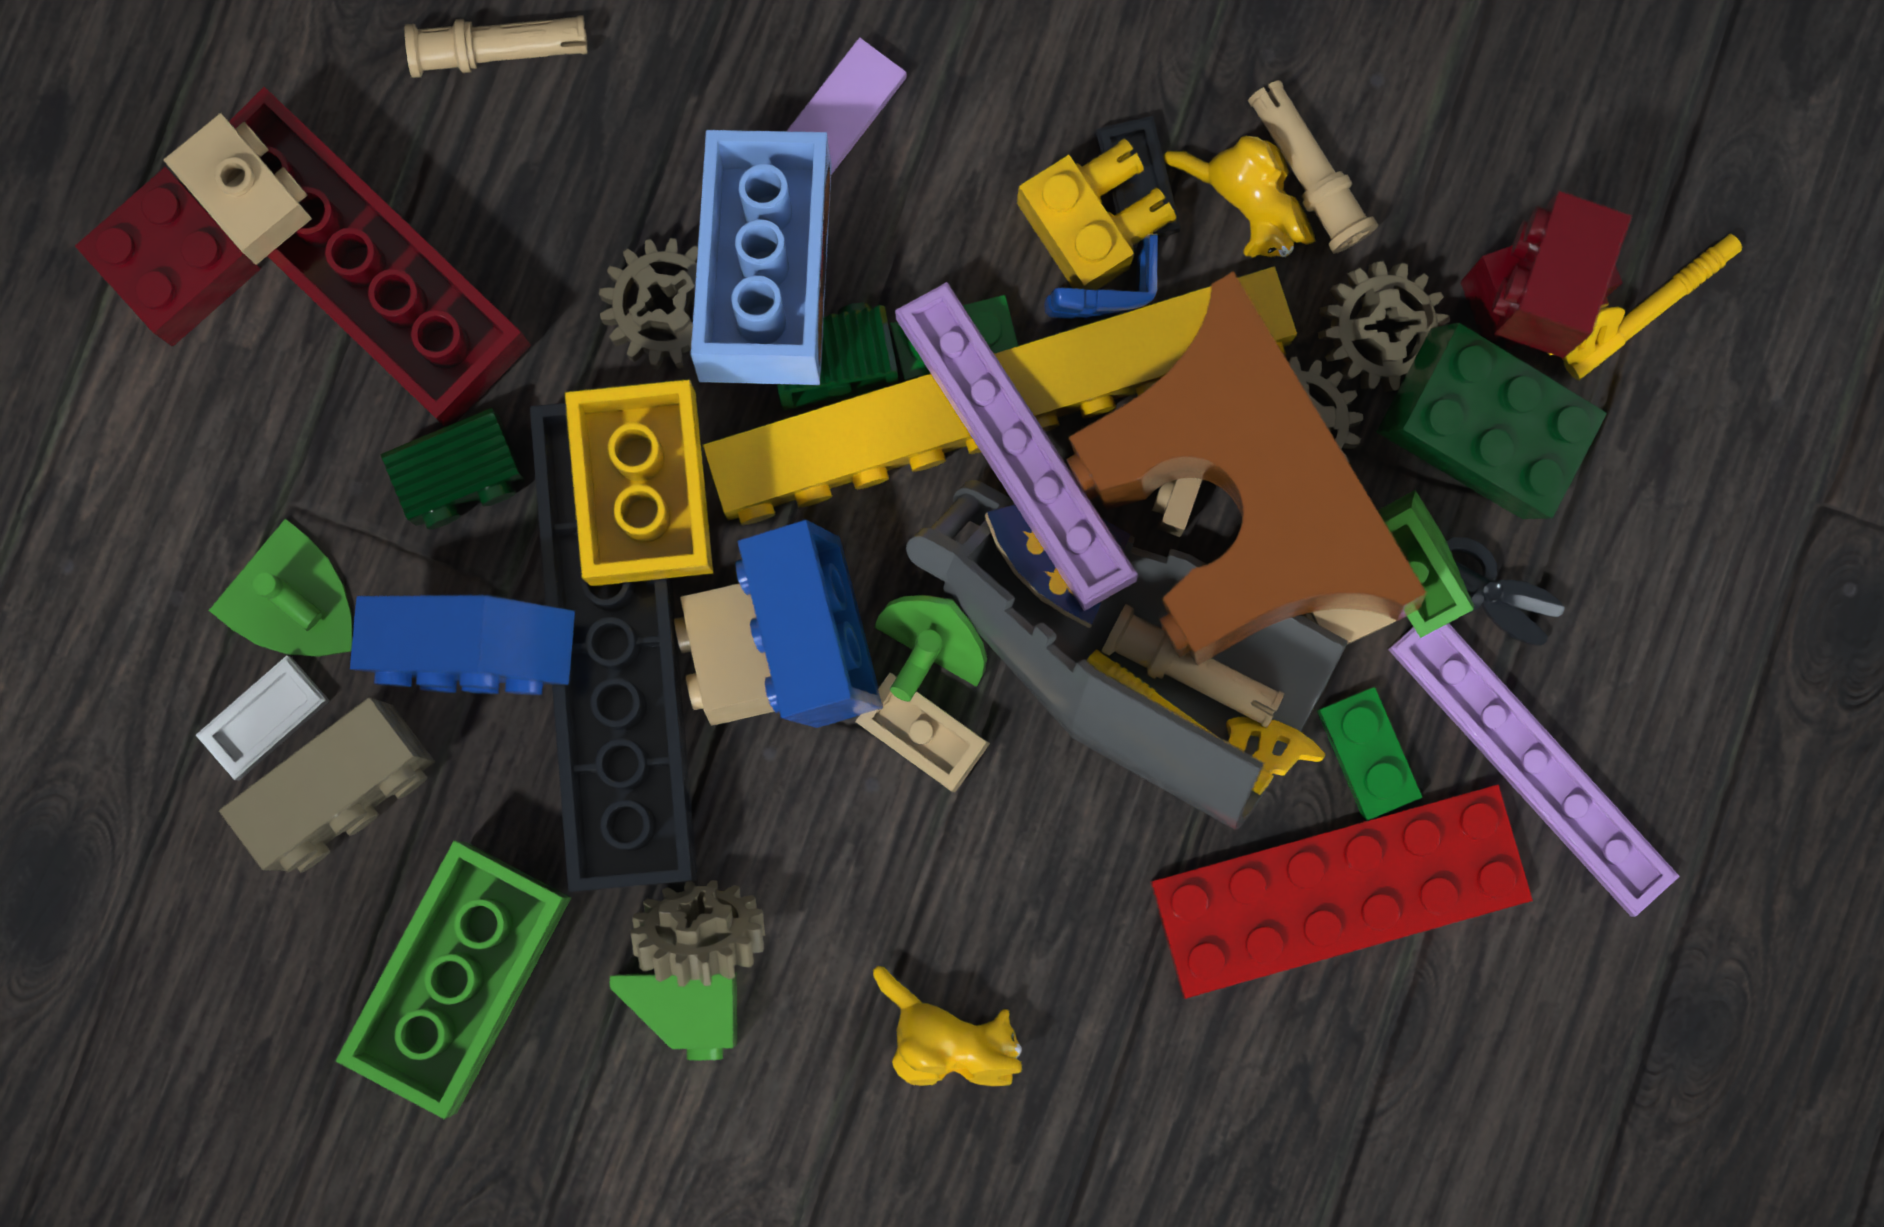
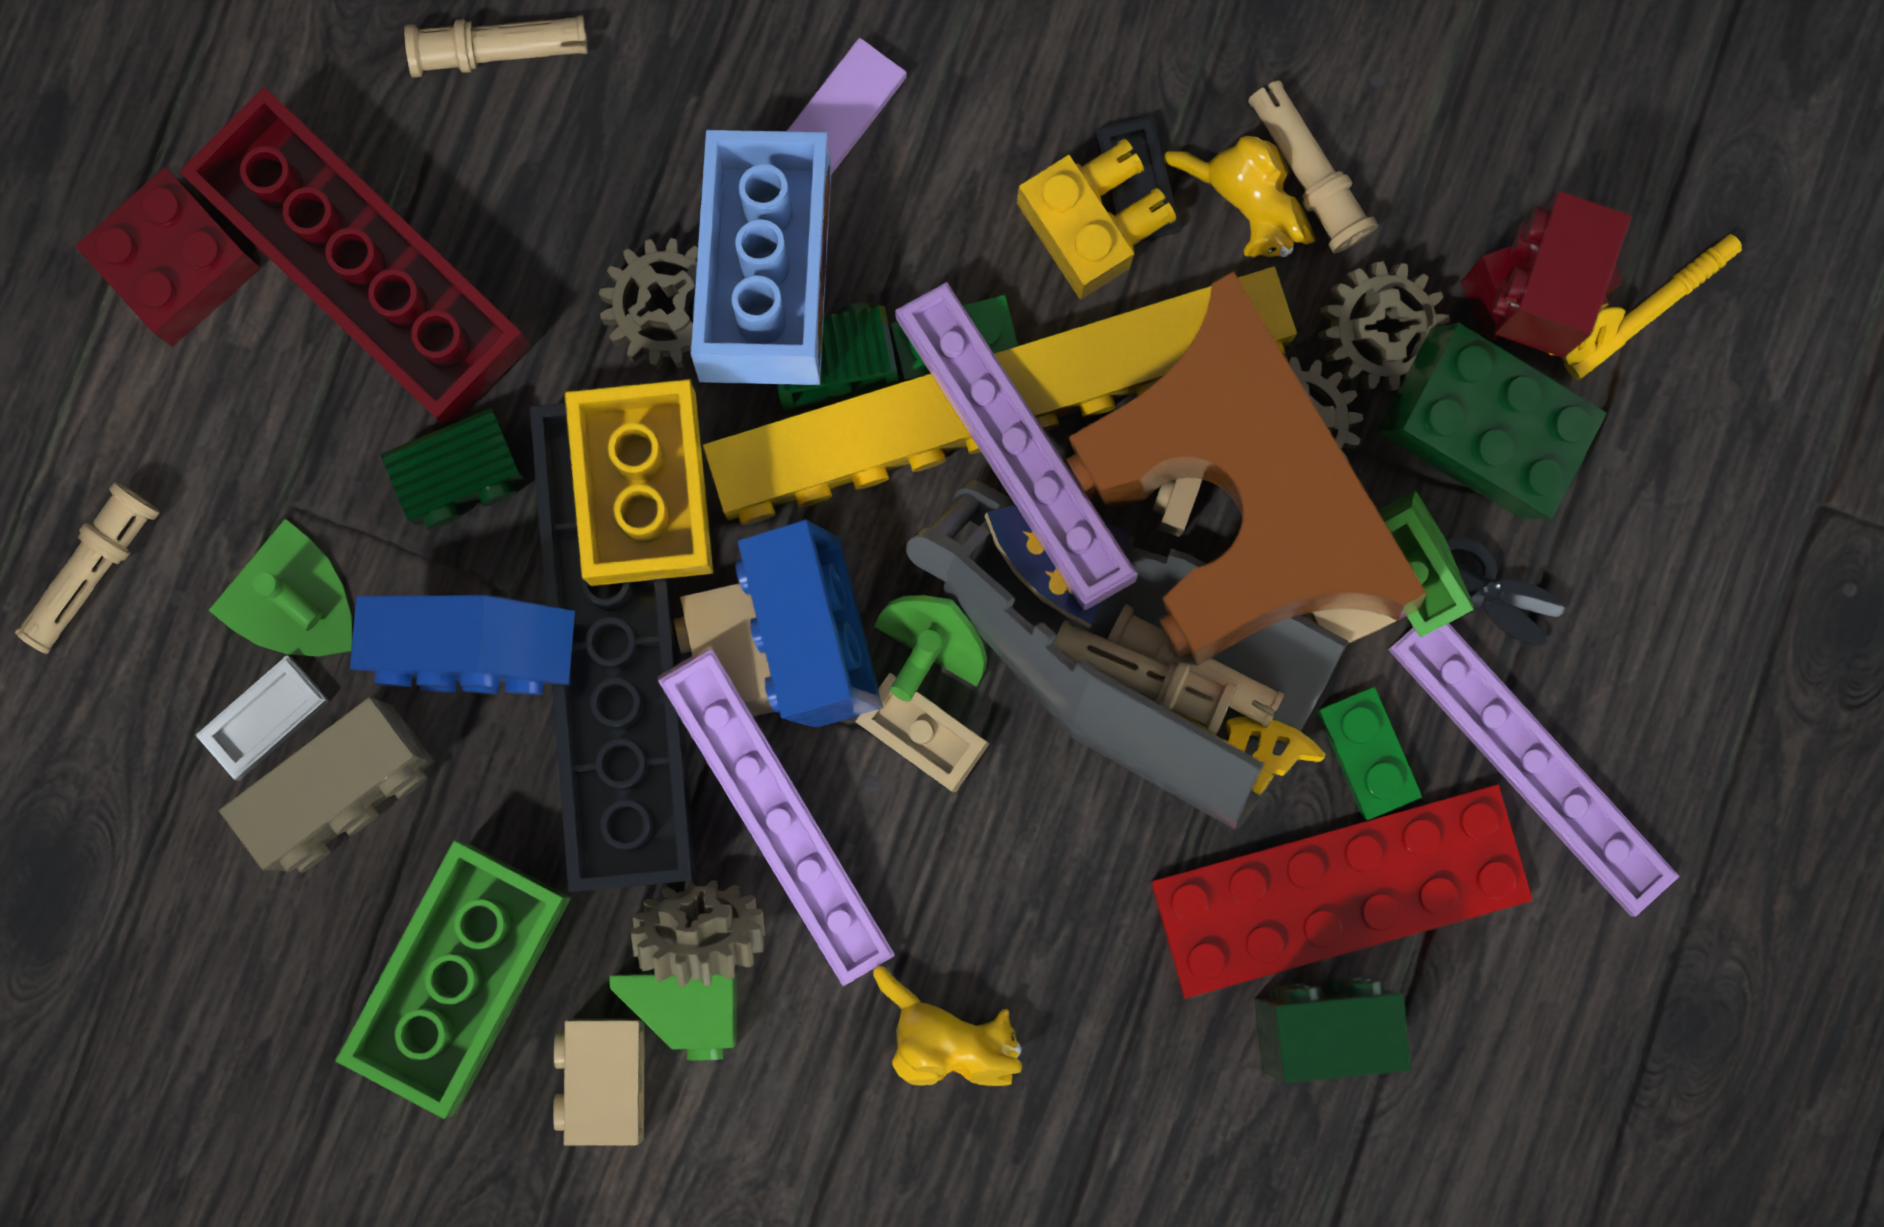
tan brick [164,113,312,265] -> none
blue piece [1045,234,1158,320] -> none
none -> tan pin [15,482,160,654]
none -> tan brick [553,1018,645,1146]
none -> lavender tile [657,646,895,986]
none -> tan pin [1054,620,1237,735]
none -> dark green brick [1254,977,1412,1083]

